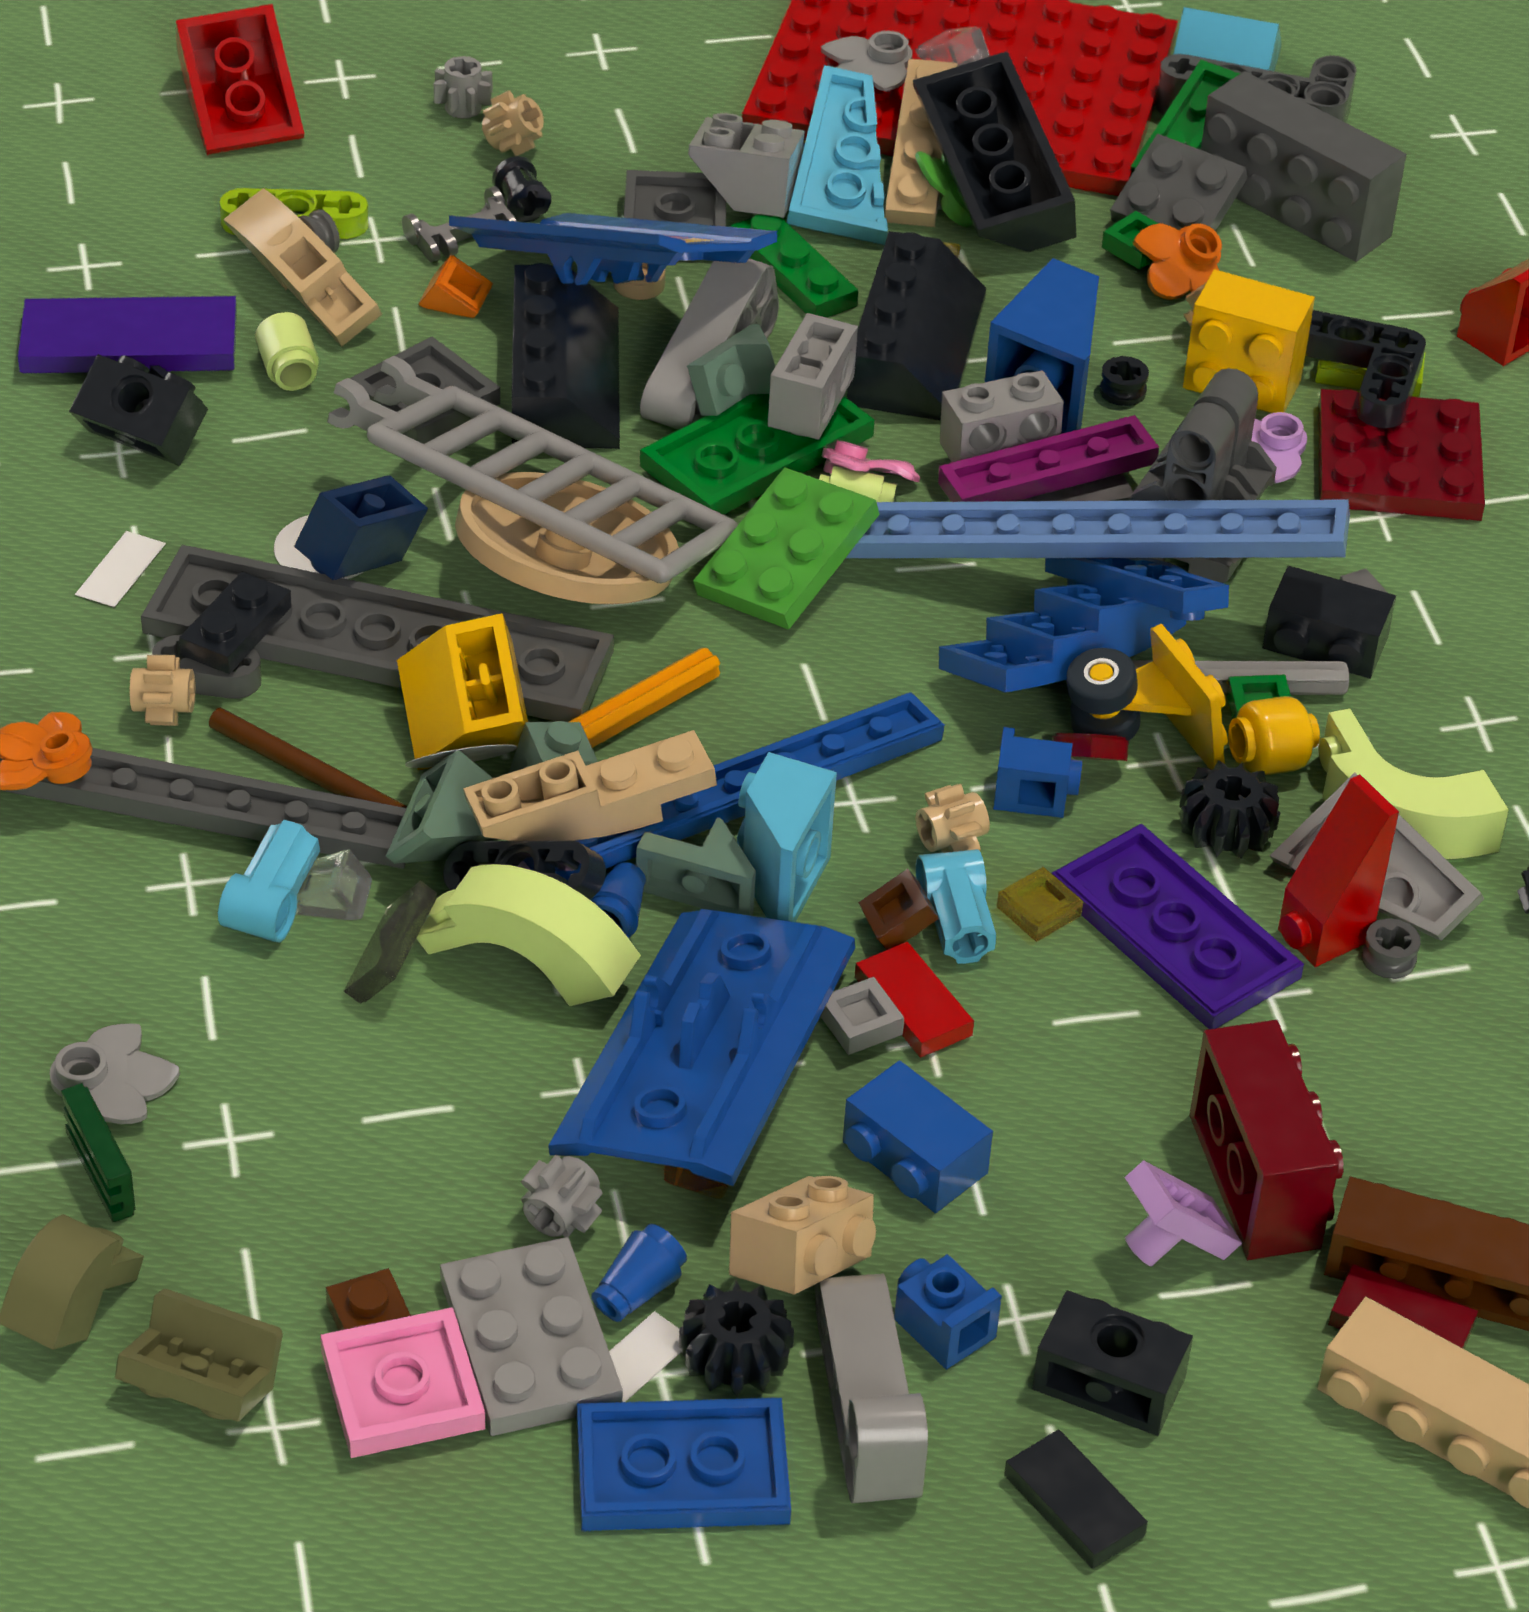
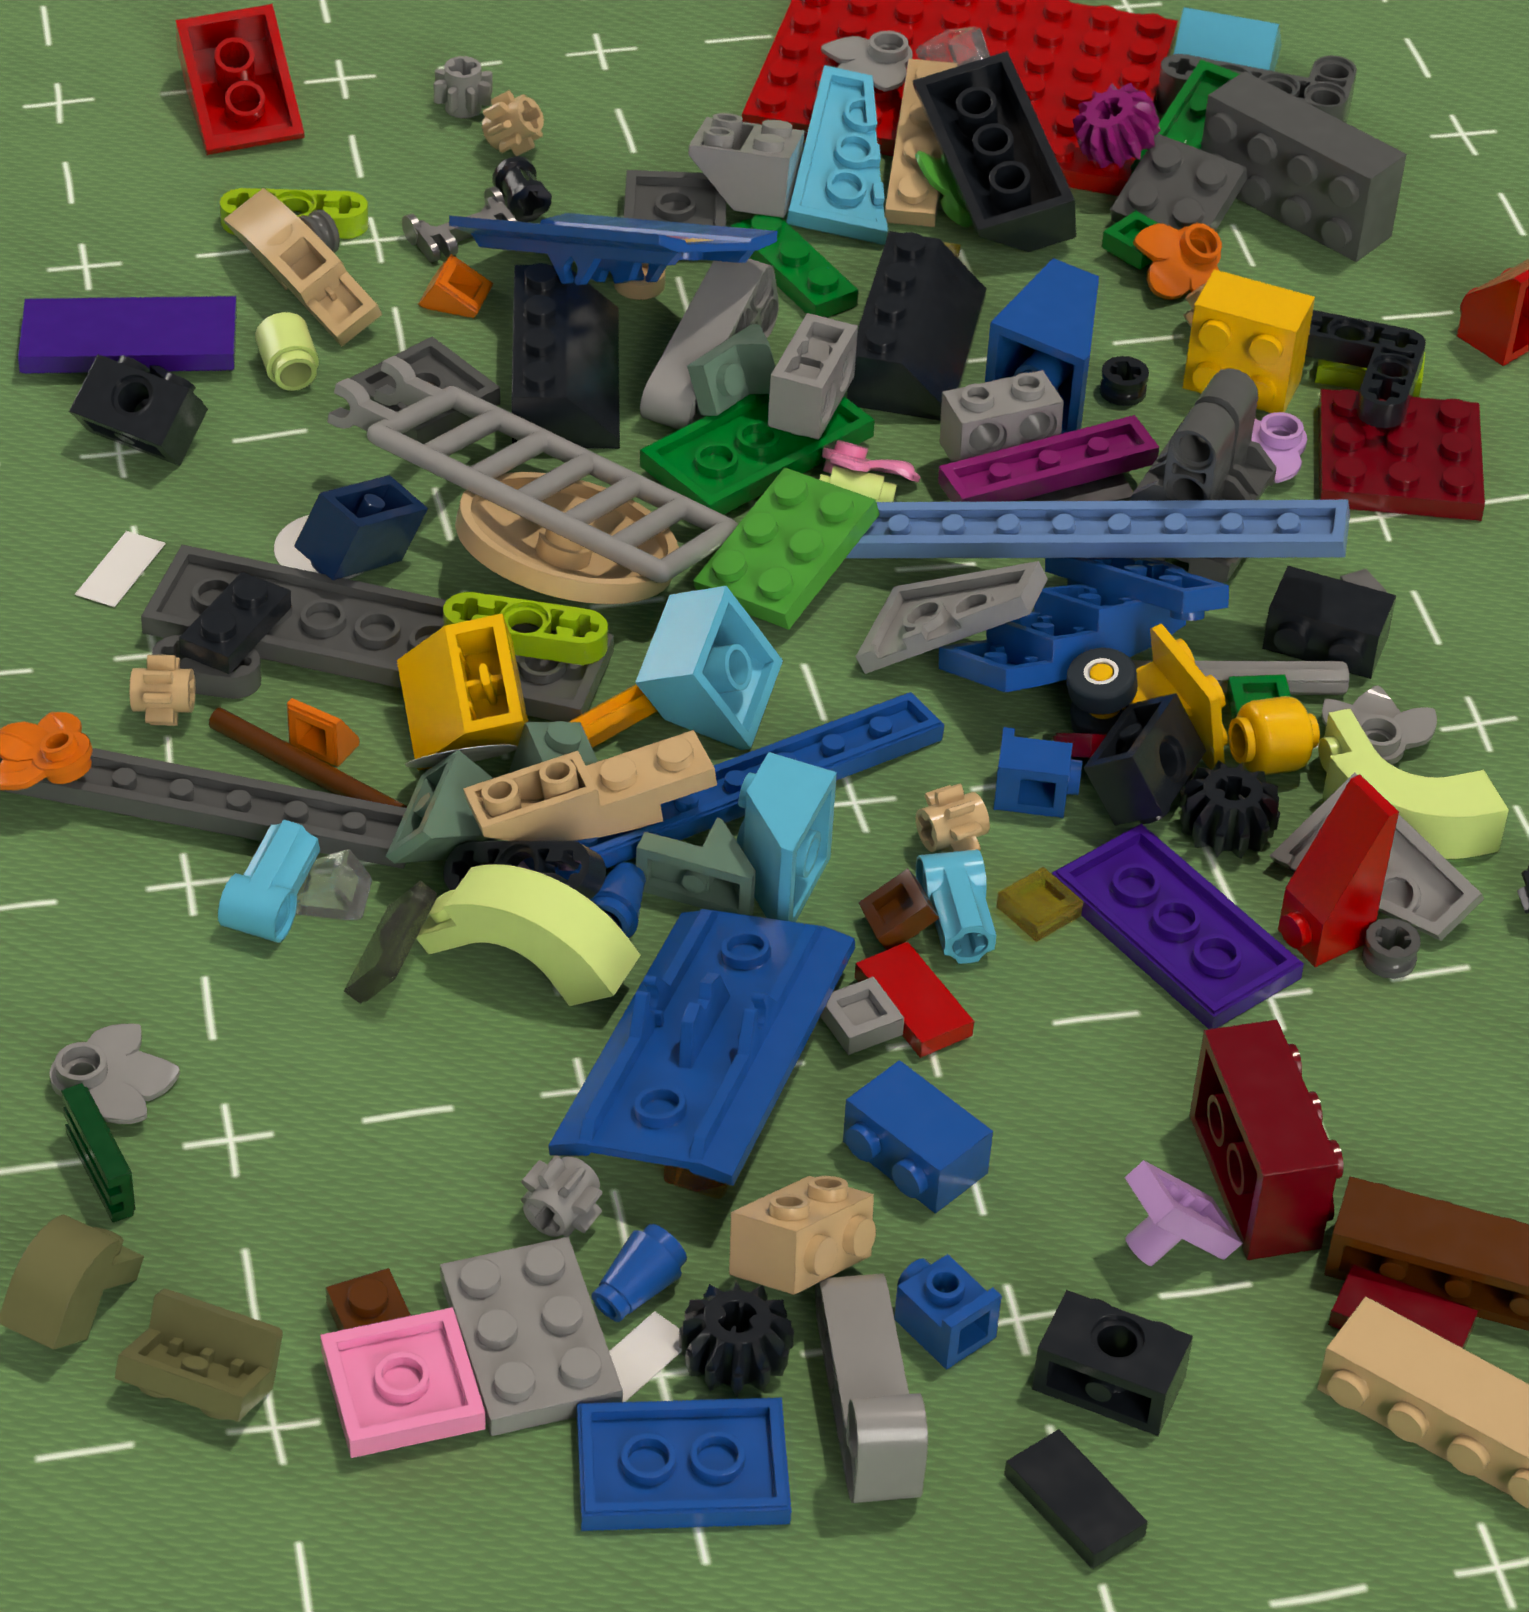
none -> orange slope [287,698,360,767]
none -> lime beam [443,592,608,665]
none -> medium azure slope [635,586,783,750]
none -> light grey wing [855,561,1048,674]
none -> magenta gear [1072,83,1160,168]
none -> black brick [1084,693,1206,826]
none -> light grey plate [1321,685,1437,765]

